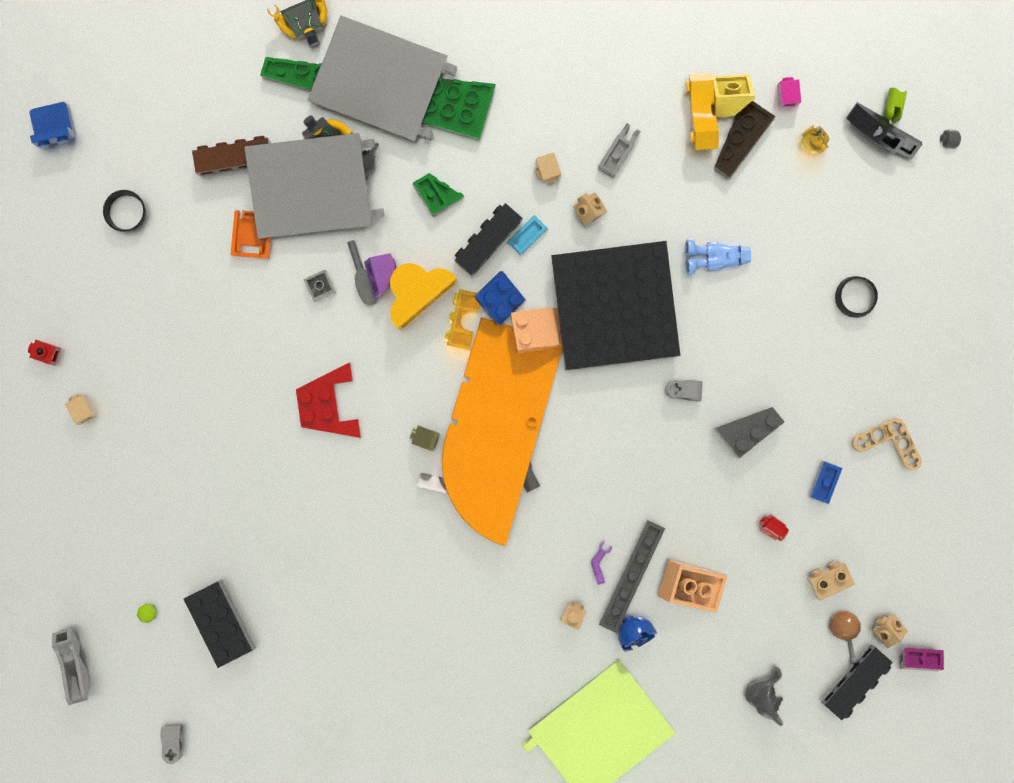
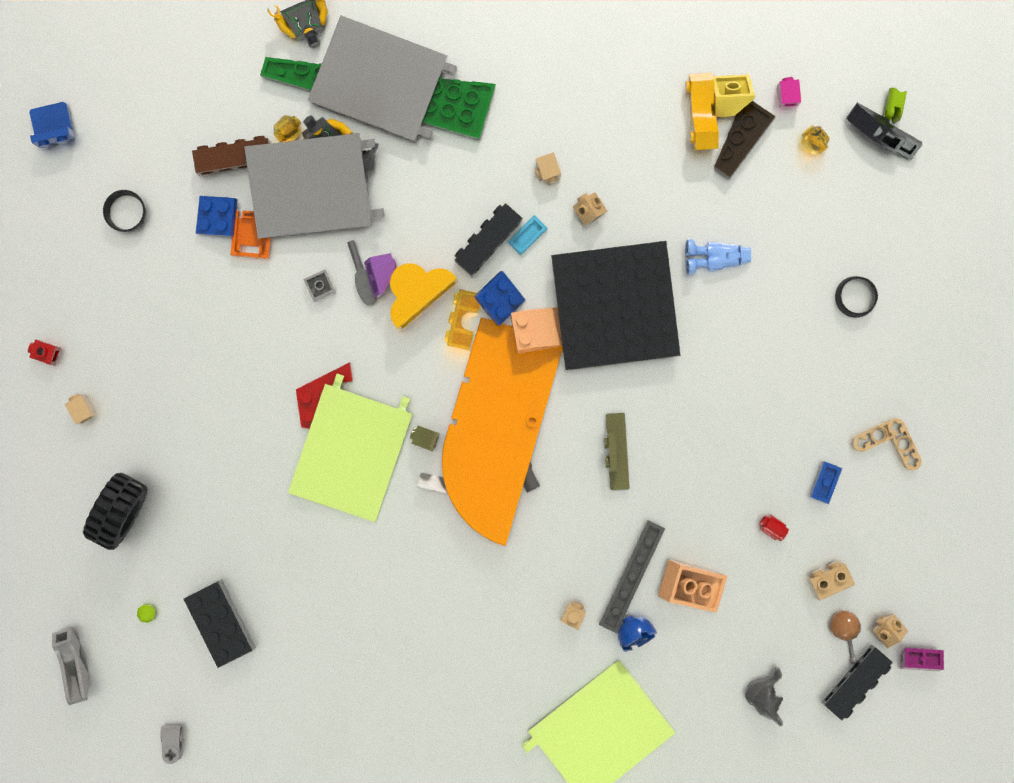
green wing [412,173,464,216] -> none
medium lavender arm [591,541,612,585] -> none
light grey hinge [598,123,641,177] -> none
light grey piece [665,380,703,401] -> none
dark grey wedge [713,407,784,458] -> none
dark grey piece [940,129,961,149] -> none
none -> black tyre [83,473,148,550]
none -> blue plate [196,196,238,237]
none -> clear yellow head [273,115,302,142]
none -> yellowish green flag [288,374,413,522]
none -> olive bracket [604,413,630,490]

